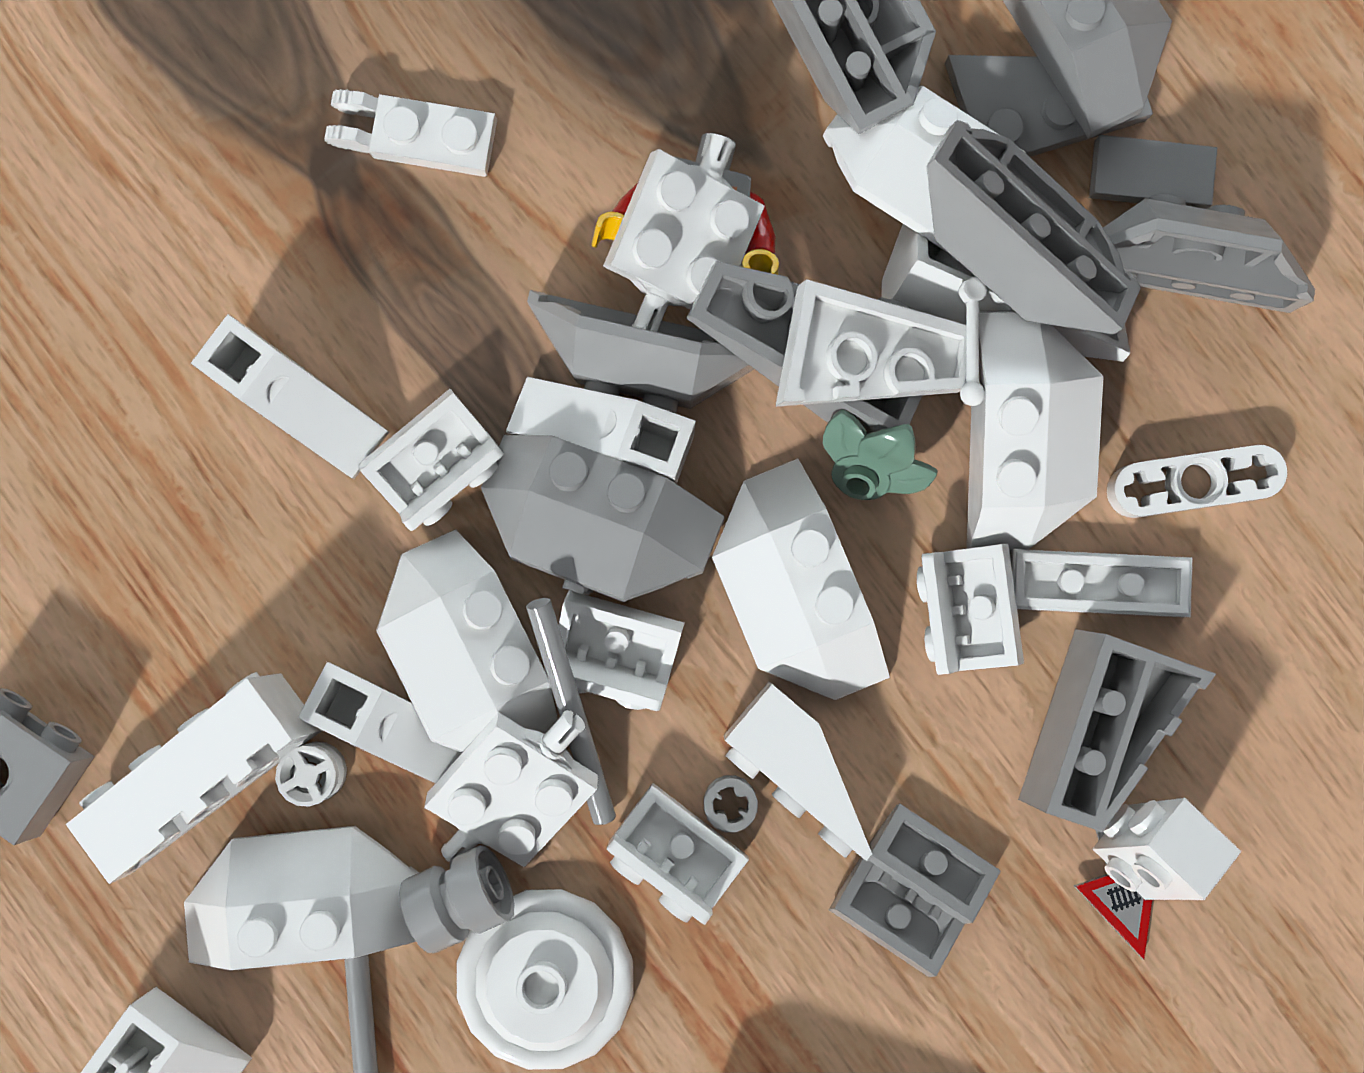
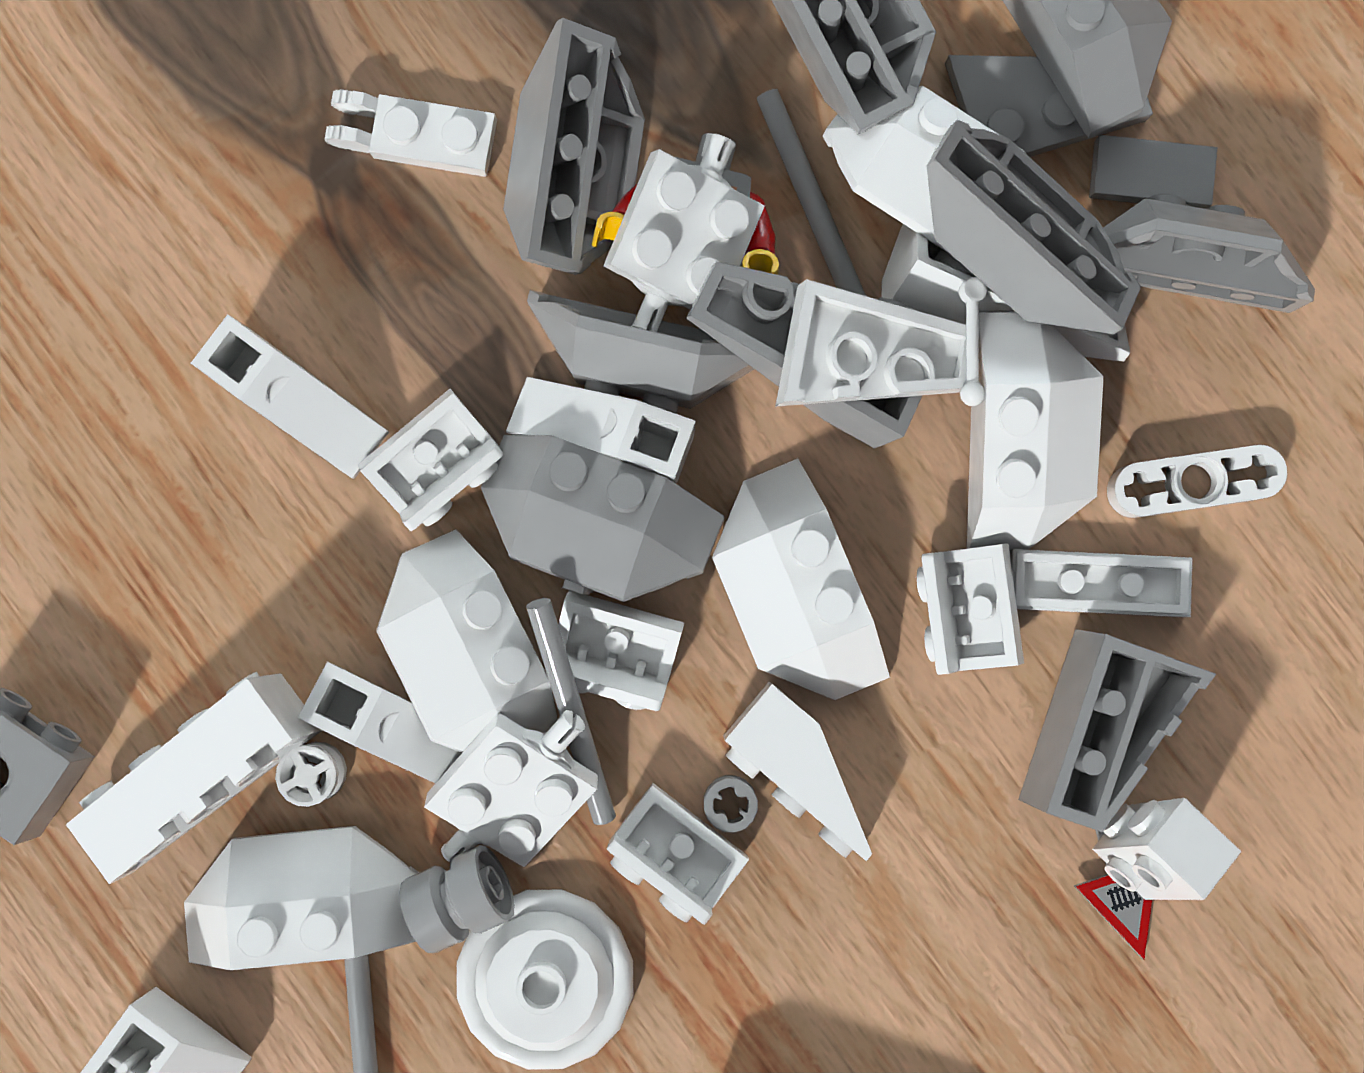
sand green plate [823,409,938,500] -> none
light grey slope [828,804,1001,977] -> none
none -> light grey wedge [503,18,645,275]
none -> light grey bar [756,89,866,296]

